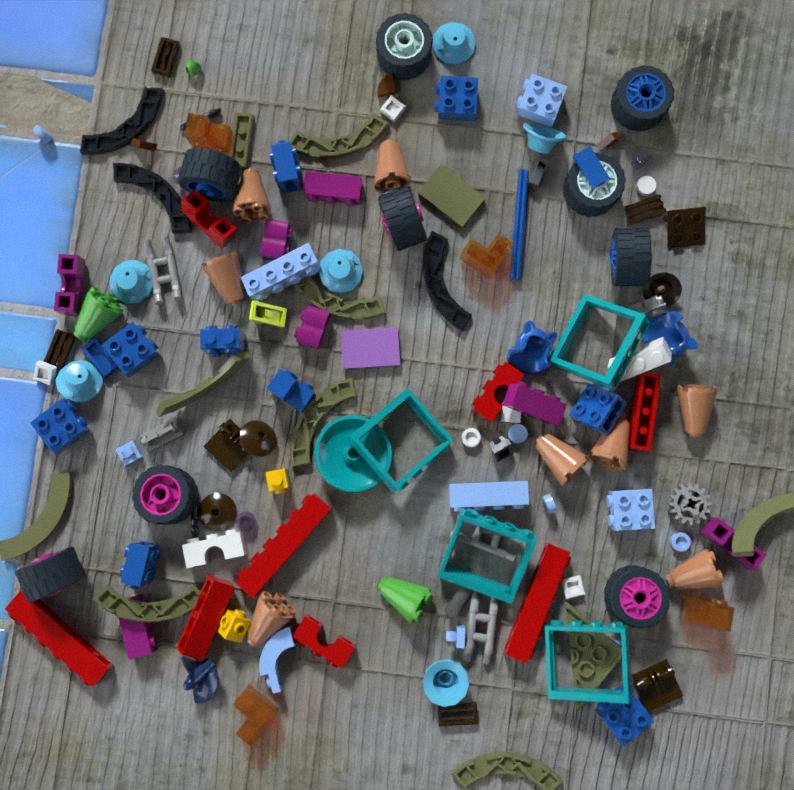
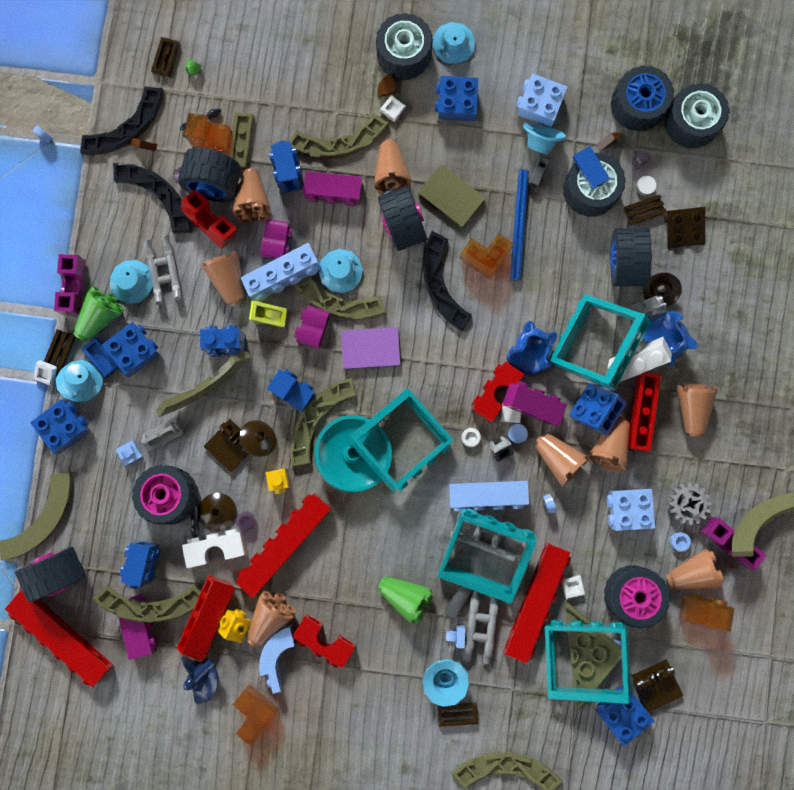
none -> black wheel [664,83,730,149]

